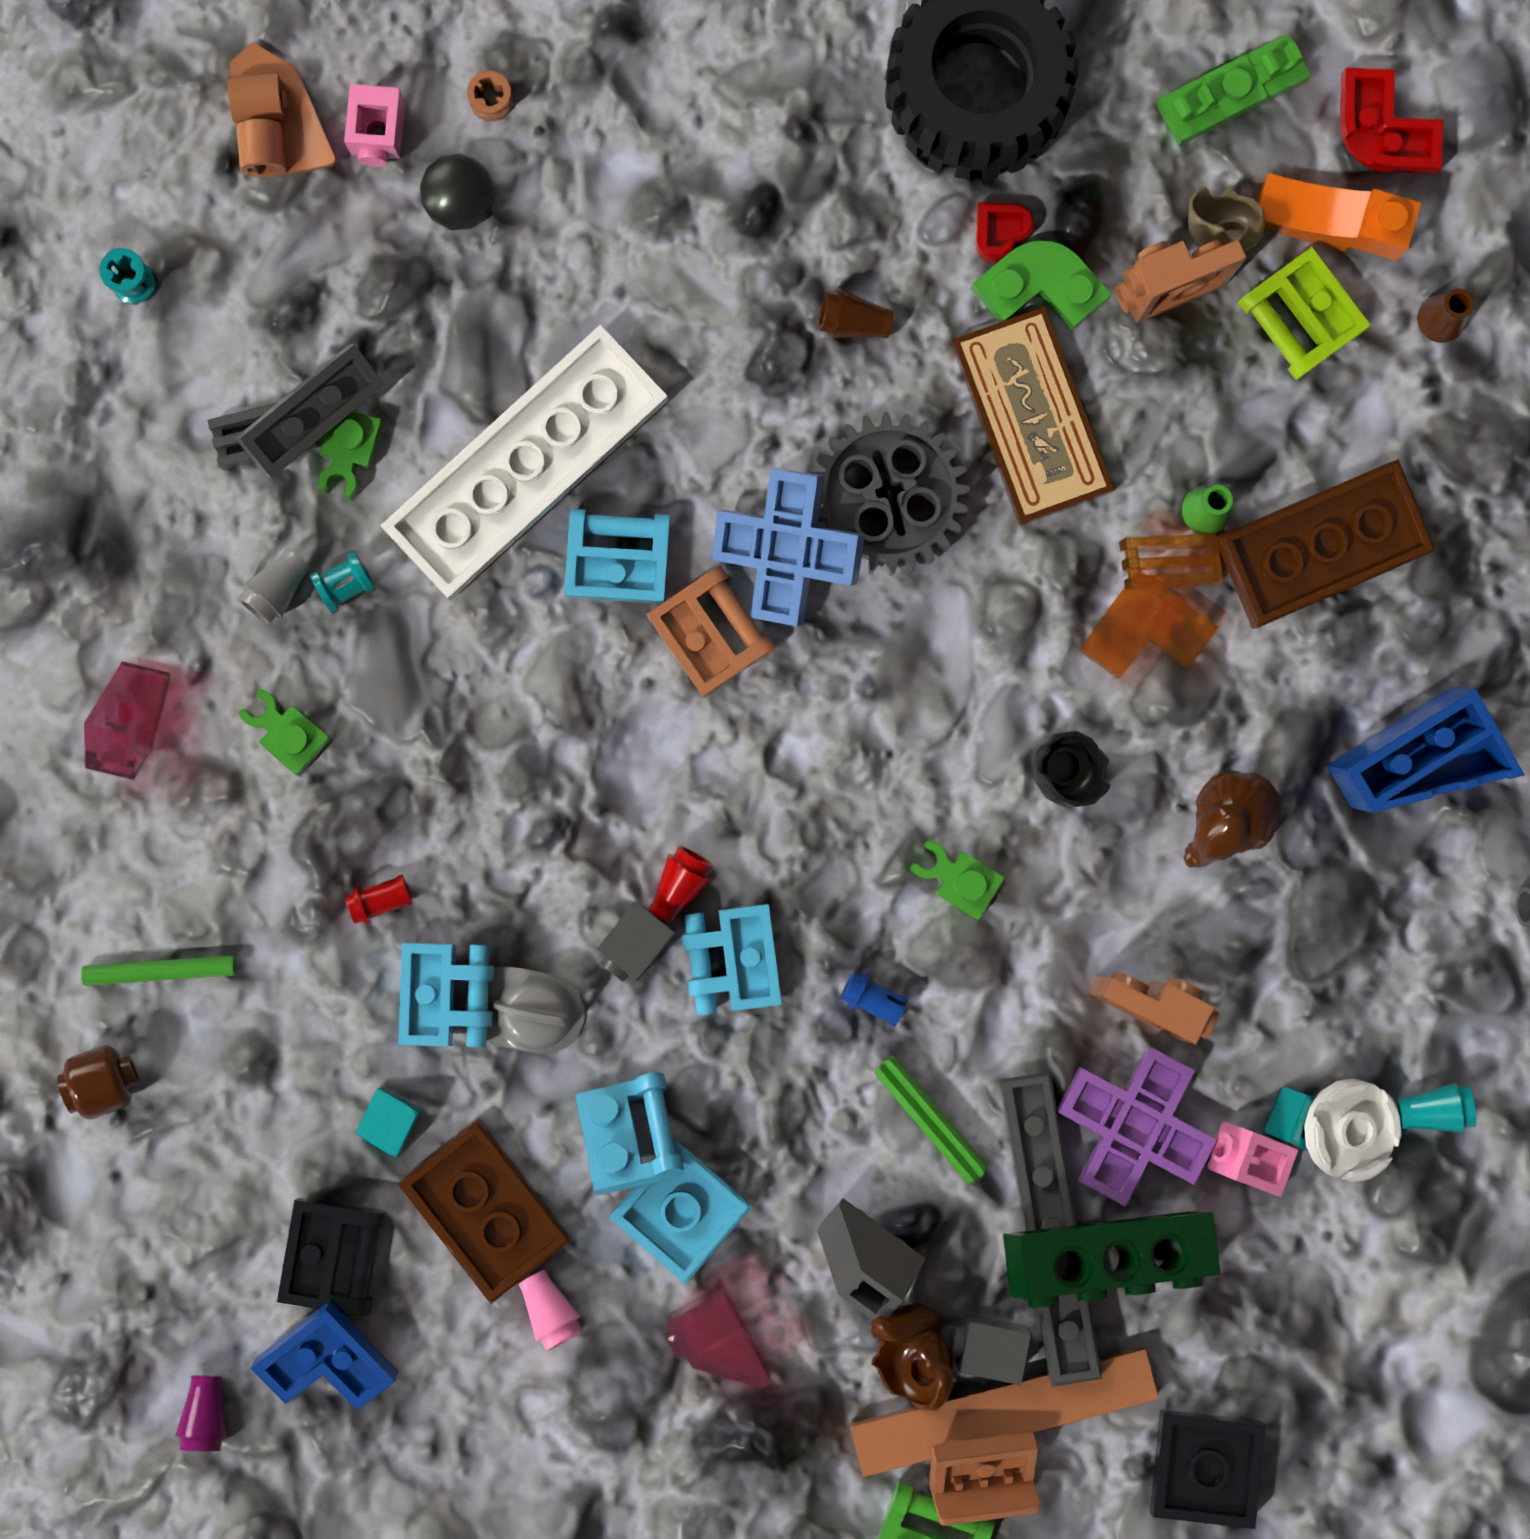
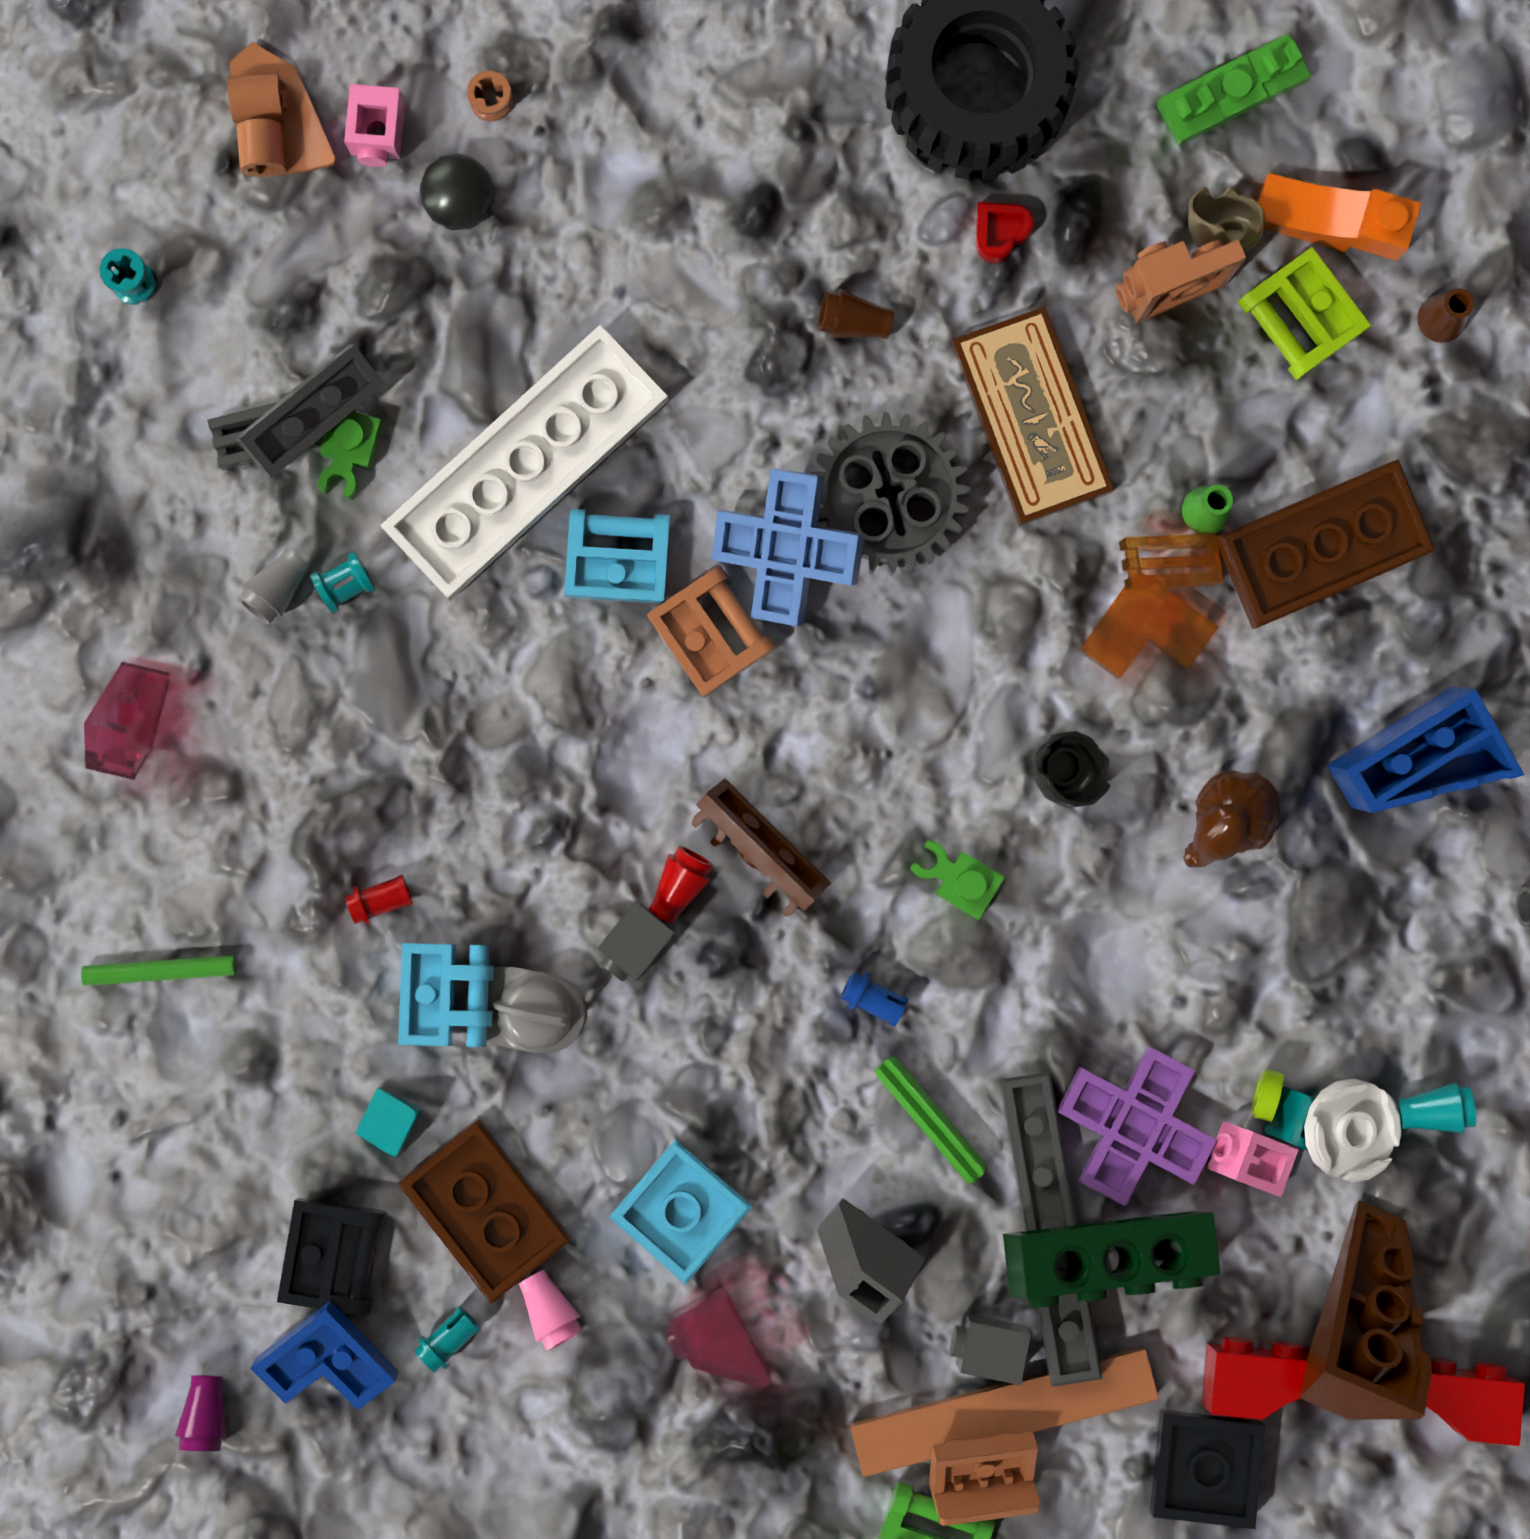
reddish brown head [57,1045,139,1120] -> none
bright green plate [238,689,332,777] -> none
medium azure plate [575,1072,685,1196] -> none
medium azure plate [682,904,782,1015] -> none
reddish brown hair [871,1302,954,1411] -> none
bright green plate [971,241,1112,331] -> none
nougat plate [1088,972,1220,1044] -> none
red plate [1340,68,1443,174] -> none
none -> teal pin [414,1306,481,1373]
none -> reddish brown plate [692,778,831,917]
none -> red arch [1201,1336,1525,1446]
none -> lime tile [1251,1069,1284,1122]
none -> reddish brown wedge [1300,1200,1432,1420]

